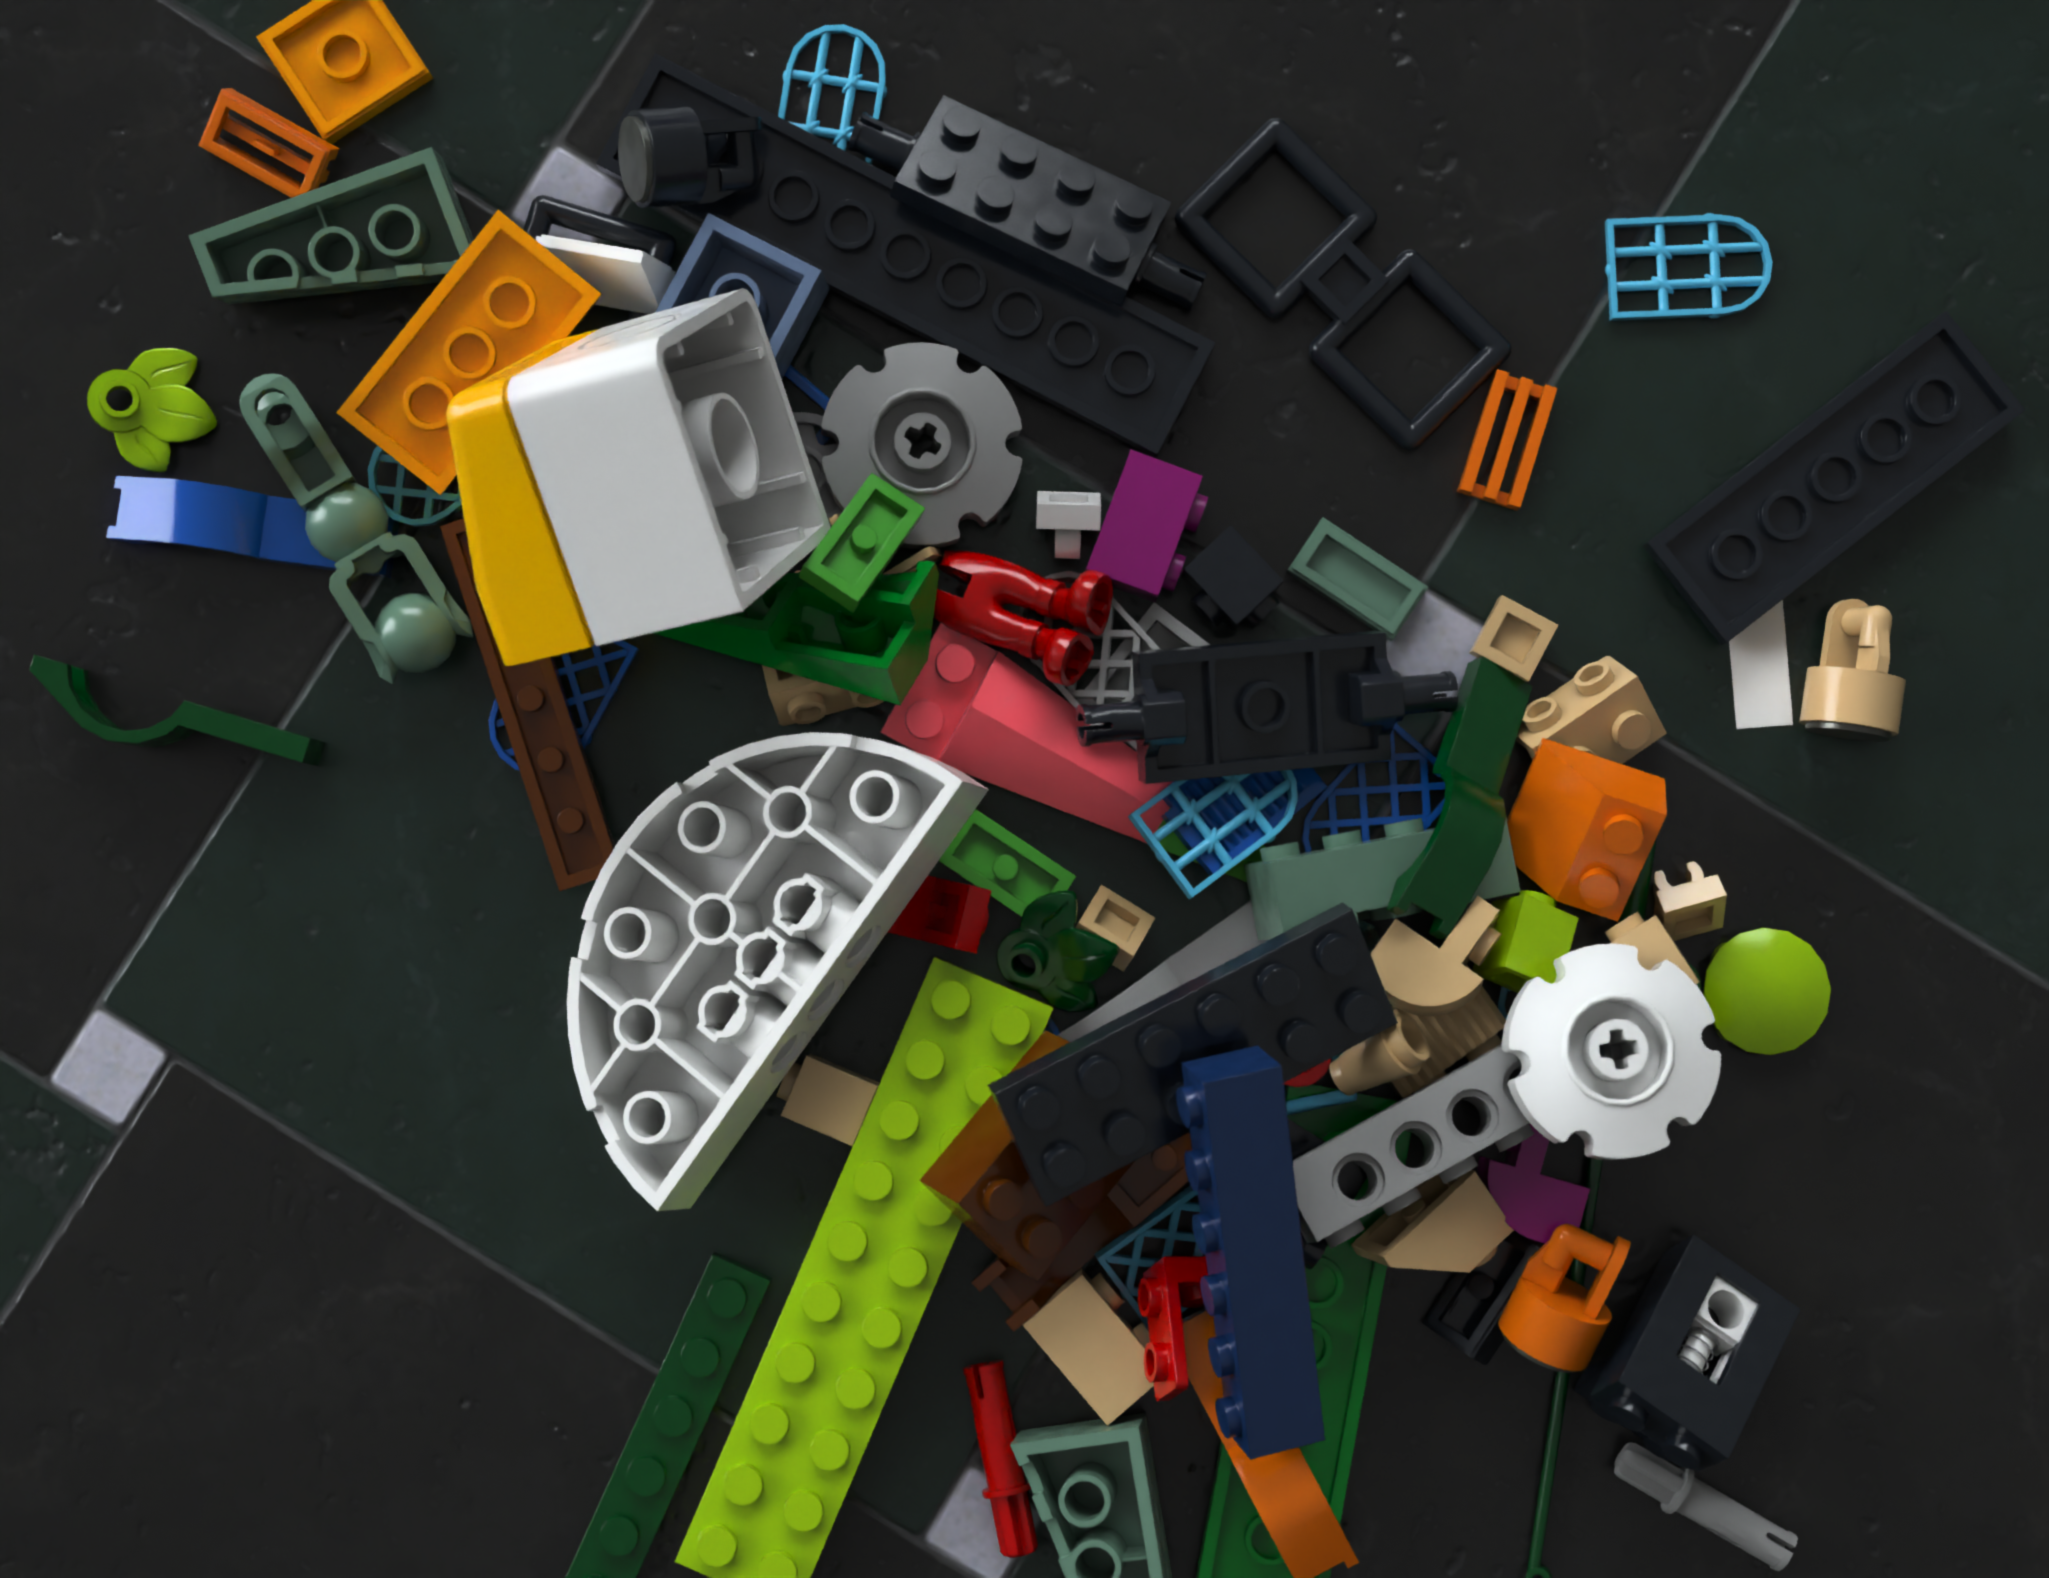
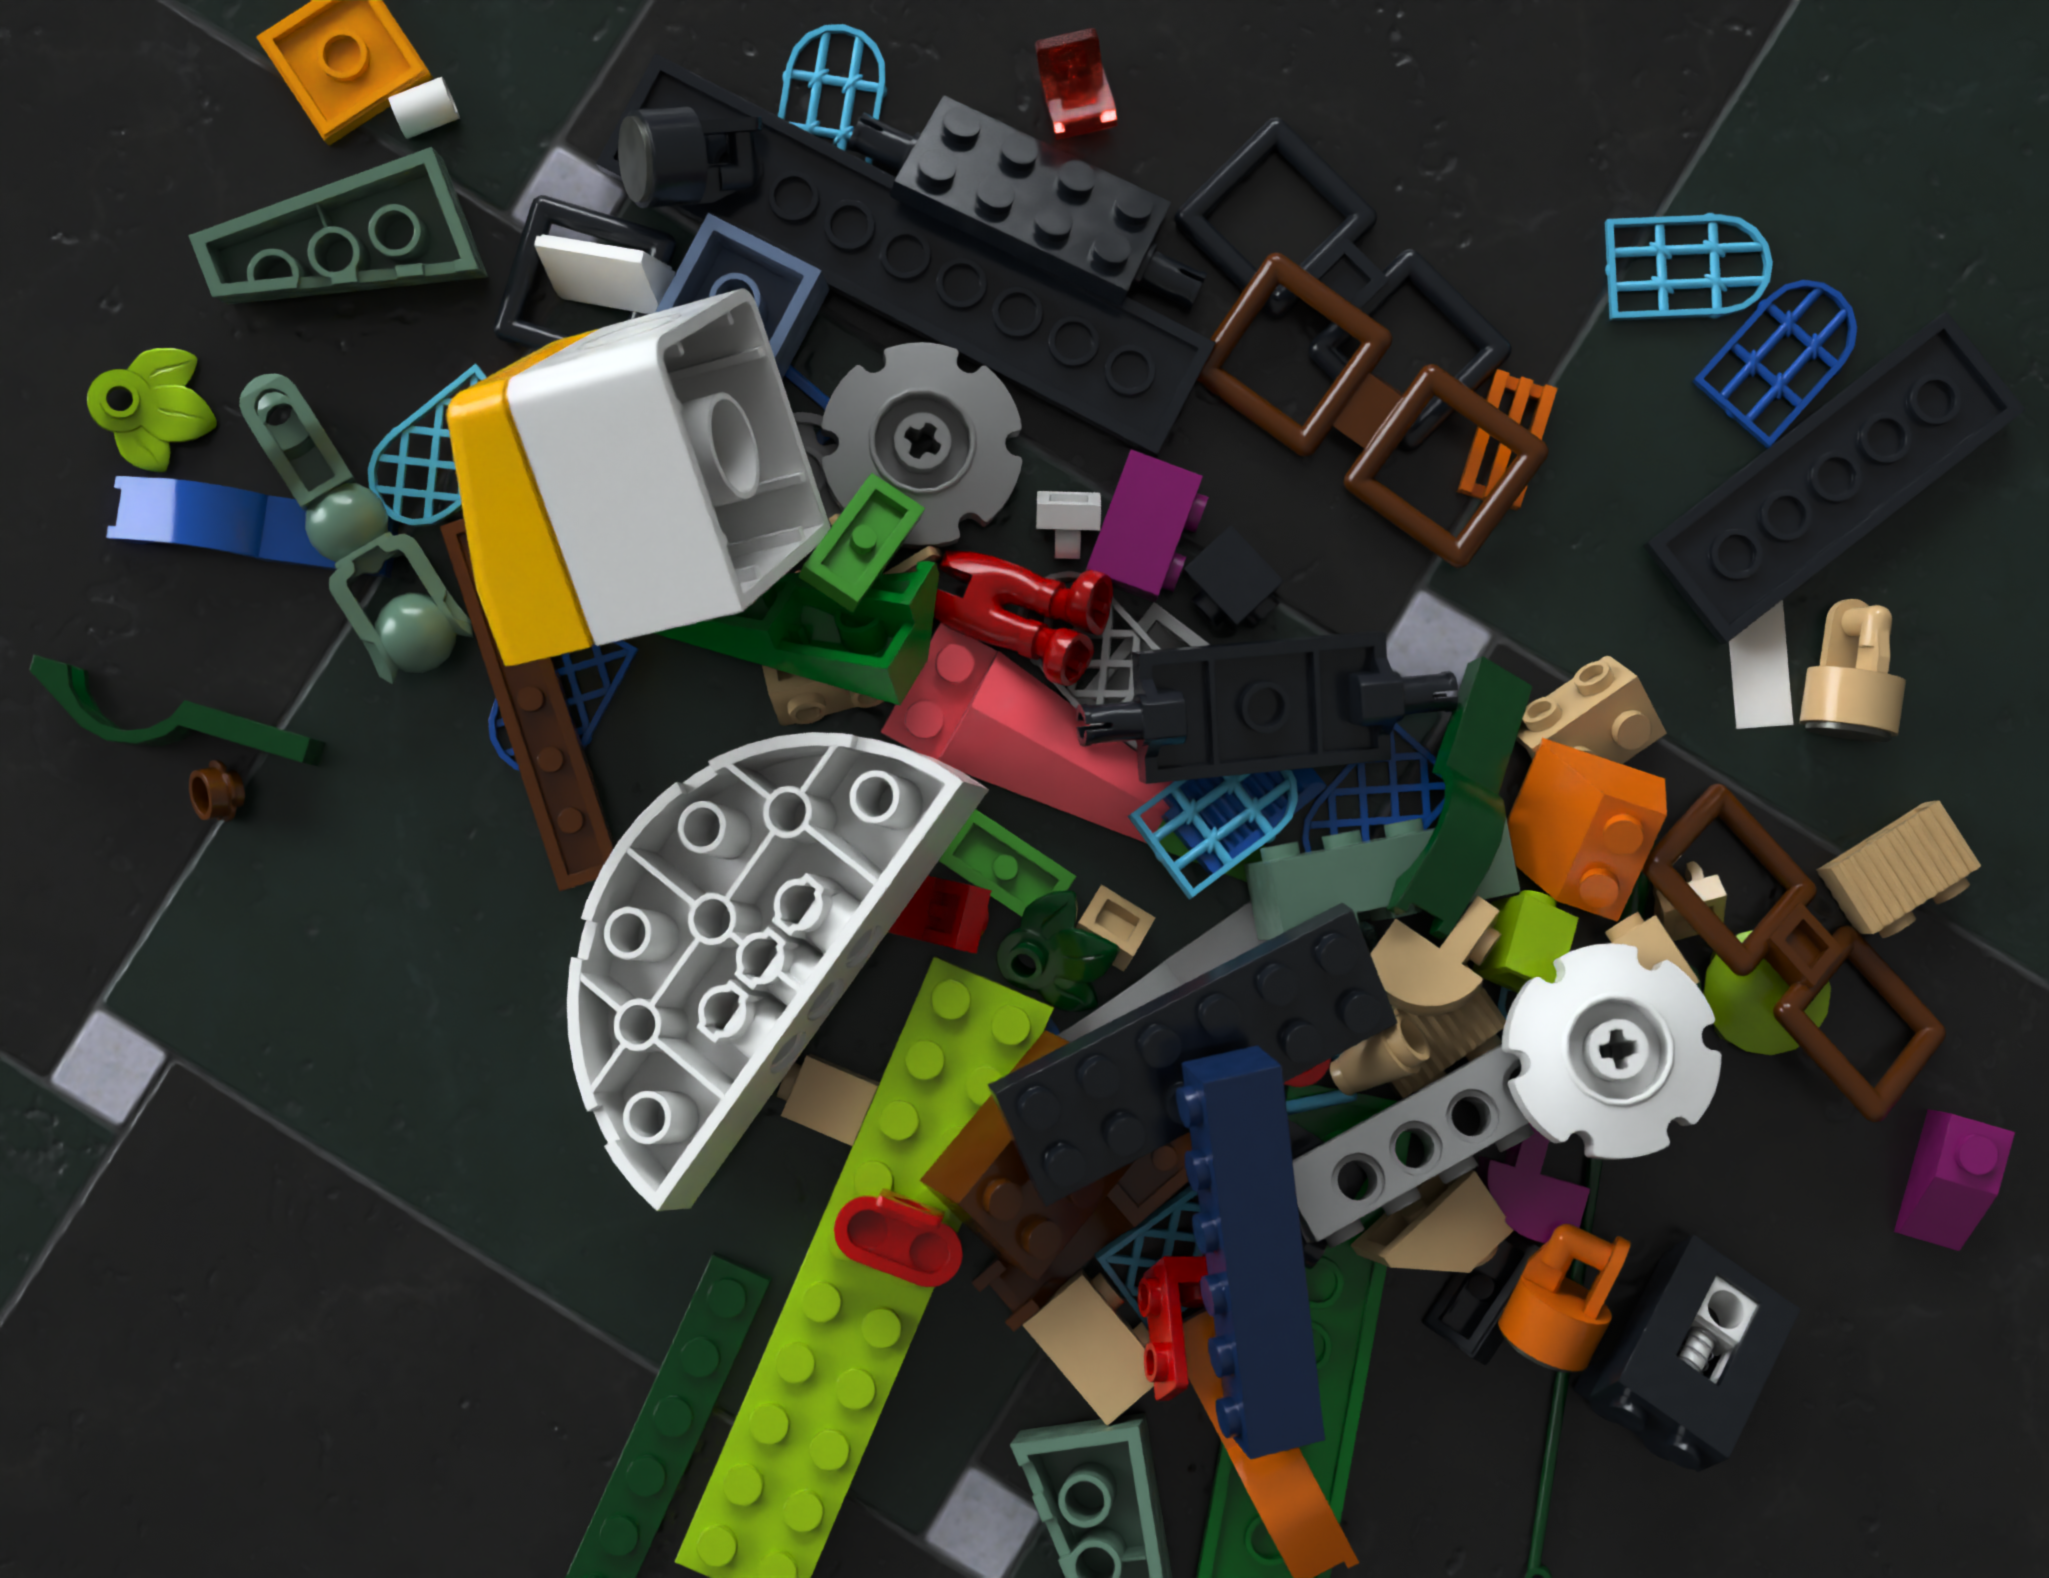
orange tile [198,88,339,198] -> none
light orange plate [336,210,603,495] -> none
red axle [962,1359,1038,1558] -> none
sand green tile [1286,517,1428,641] -> none
tan plate [1469,595,1558,682] -> none
light grey axle [1614,1442,1798,1571] -> none
none -> reddish brown plate [189,760,245,822]
none -> white hinge [389,76,460,139]
none -> red bracket [834,1188,963,1287]
none -> clear red bracket [1035,28,1117,140]
none -> reddish brown bar [1197,252,1549,568]
none -> reddish brown bar [1642,784,1946,1122]
none -> blue window [1692,280,1857,448]
none -> tan brick [1817,800,1981,938]
none -> magenta slope [1894,1109,2015,1251]

